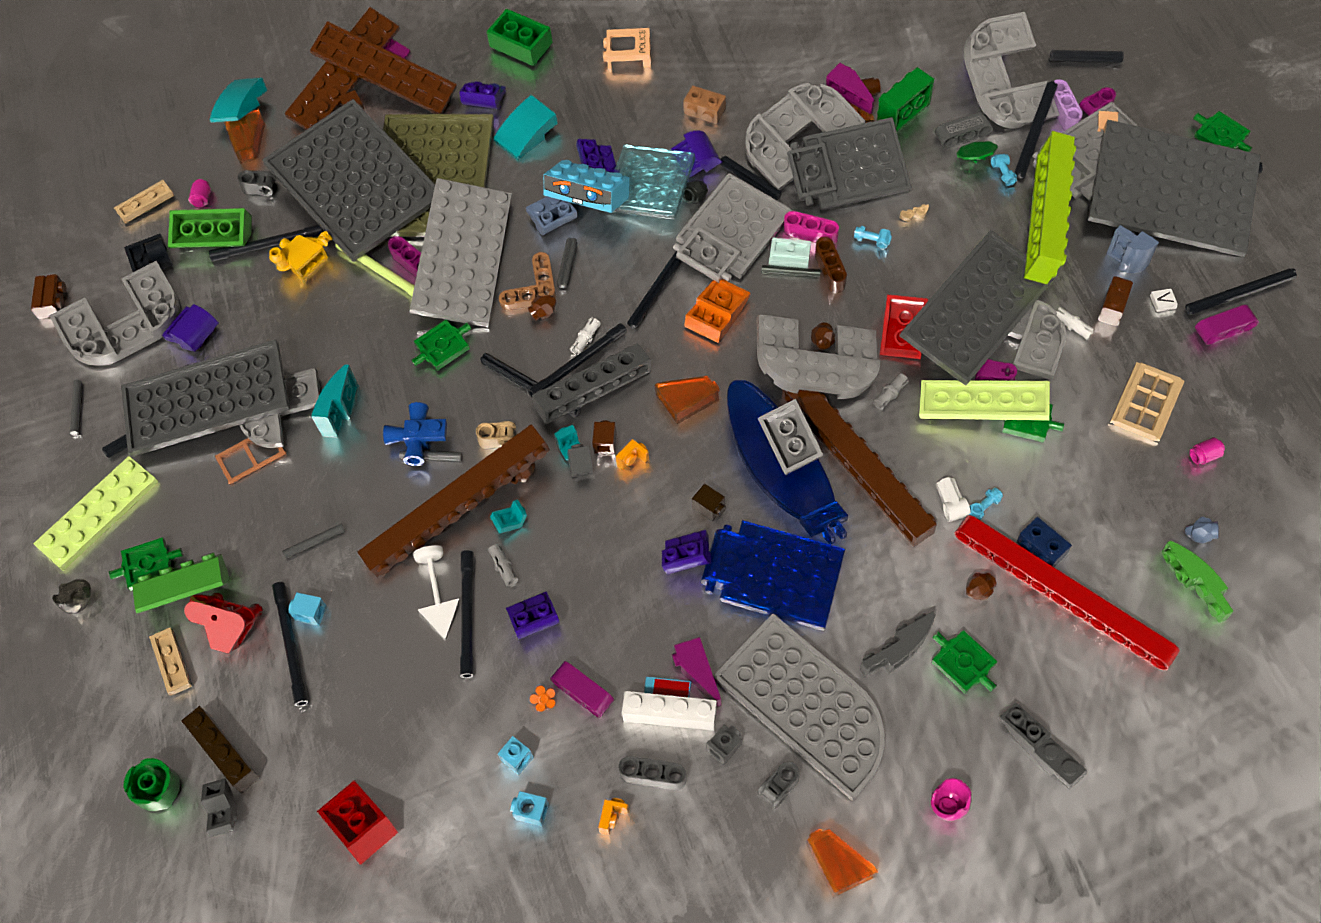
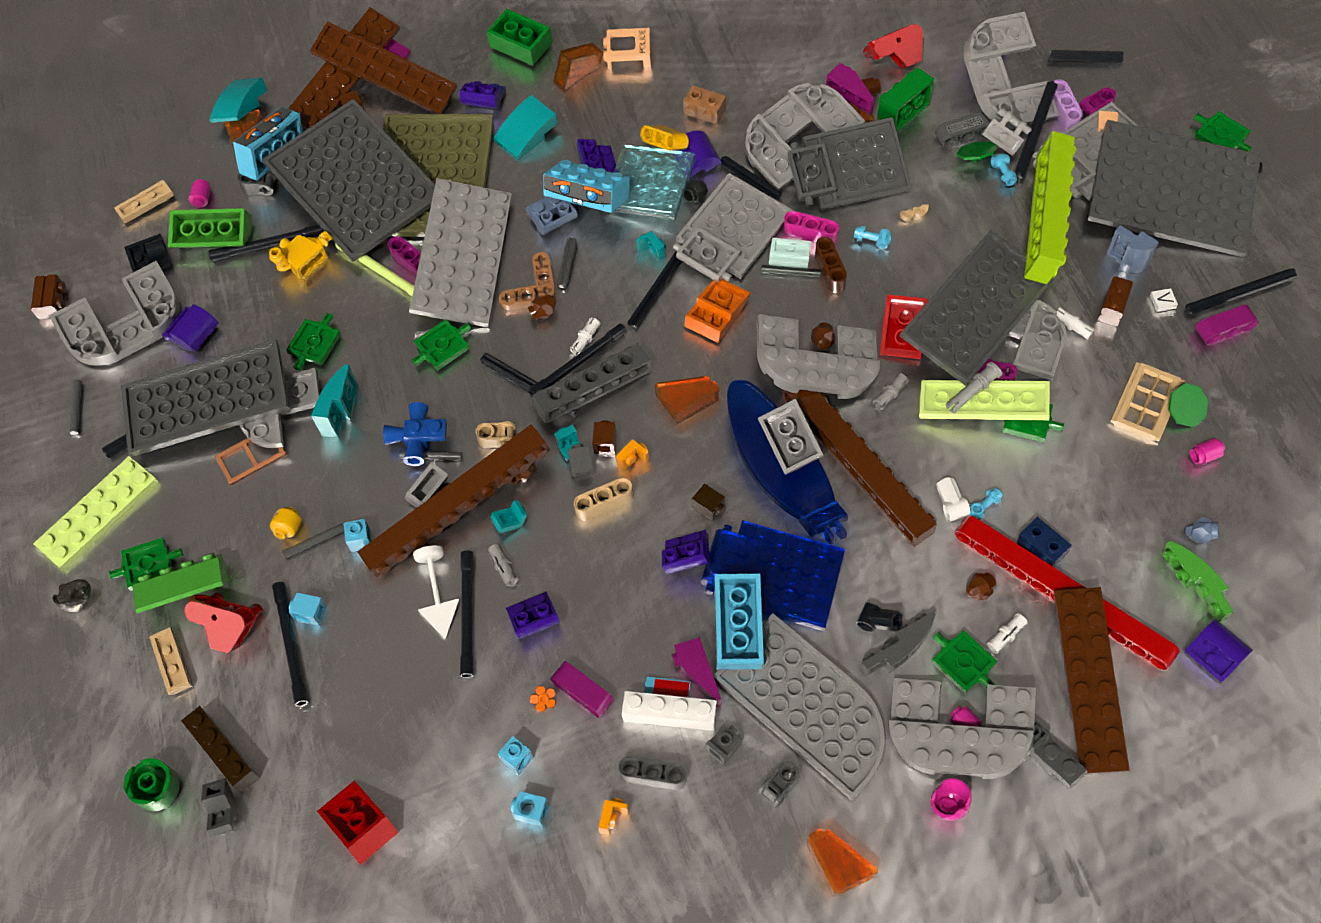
none -> medium azure brick [233,107,303,181]
none -> yellow head [270,507,302,539]
none -> green plate [286,313,341,371]
none -> medium azure brick [344,519,372,552]
none -> light grey piece [405,462,449,508]
none -> clear orange slope [553,43,604,91]
none -> tan beam [574,478,634,521]
none -> teal bracket [636,231,666,261]
none -> yellow beam [641,125,689,151]
none -> medium azure brick [714,574,764,670]
none -> black piece [856,603,903,632]
none -> piece [863,24,923,69]
none -> light grey plate [889,678,1036,779]
none -> light grey pin [945,362,1002,414]
none -> dark pink brick [950,706,984,727]
none -> light grey plate [981,107,1032,156]
none -> white pin [986,613,1028,654]
none -> reddish brown plate [1054,587,1130,775]
none -> green piece [1168,383,1208,427]
none -> dark purple brick [1184,619,1253,683]

